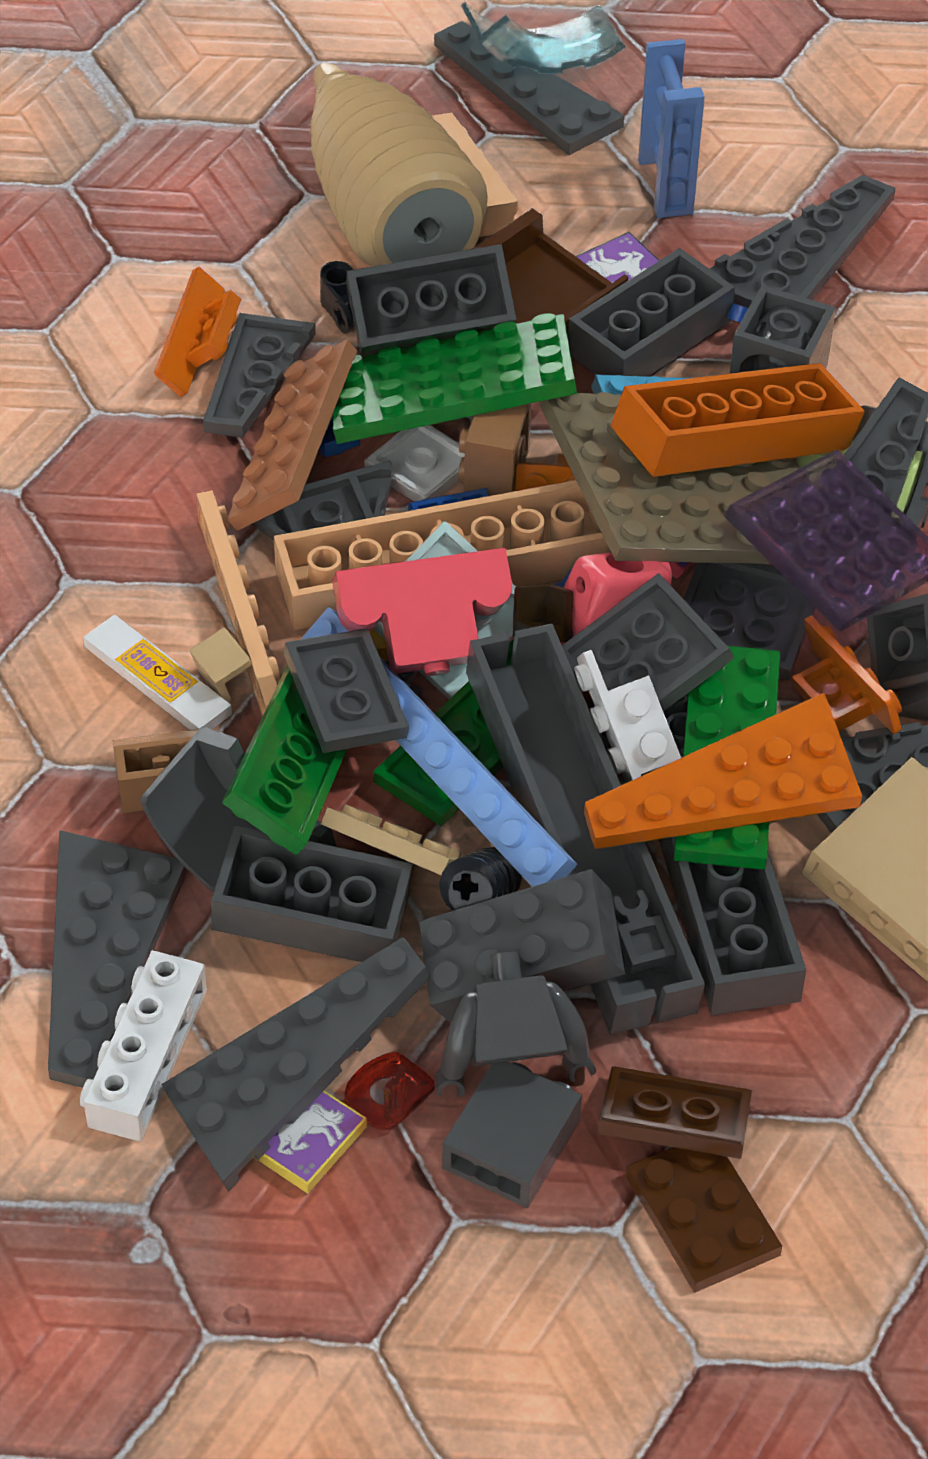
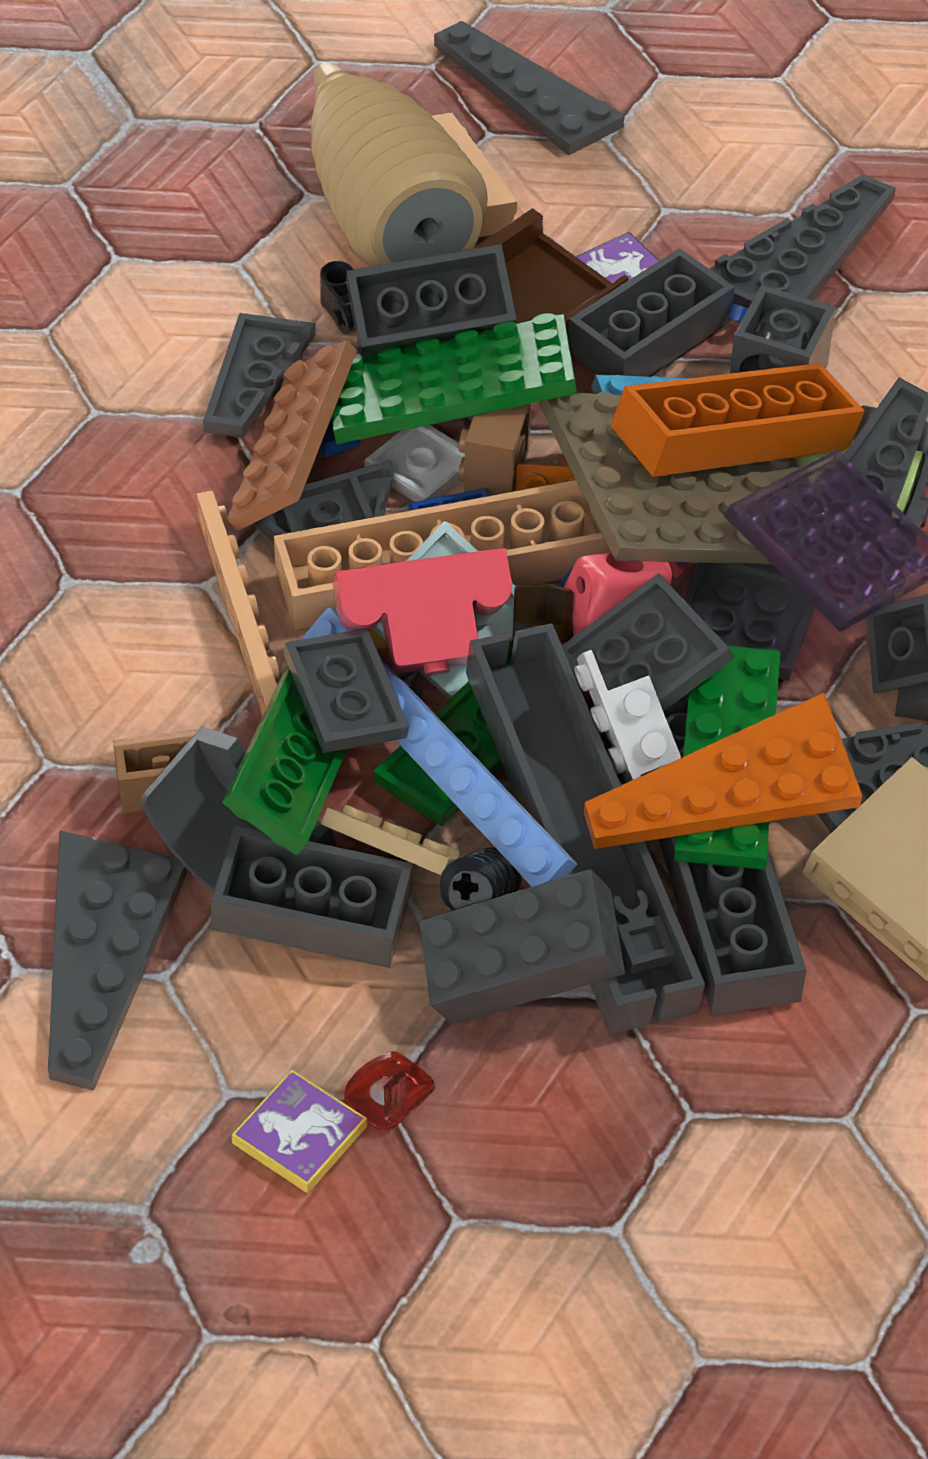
white brick [80,950,207,1142] -> none
white tile [83,614,232,730] -> none
orange bracket [154,267,241,397] -> none
dark grey wing [161,937,430,1192] -> none
tan panel [189,627,252,702] -> none
dark grey torso [435,951,596,1097] -> none
dark grey brick [442,1062,582,1208] -> none
clear light blue panel [461,2,626,74] -> none
reddish brown tile [597,1066,752,1159] -> none
reddish brown plate [626,1147,782,1293] -> none
medium blue fence [638,39,705,218] -> none
orange bracket [792,615,902,734] -> none

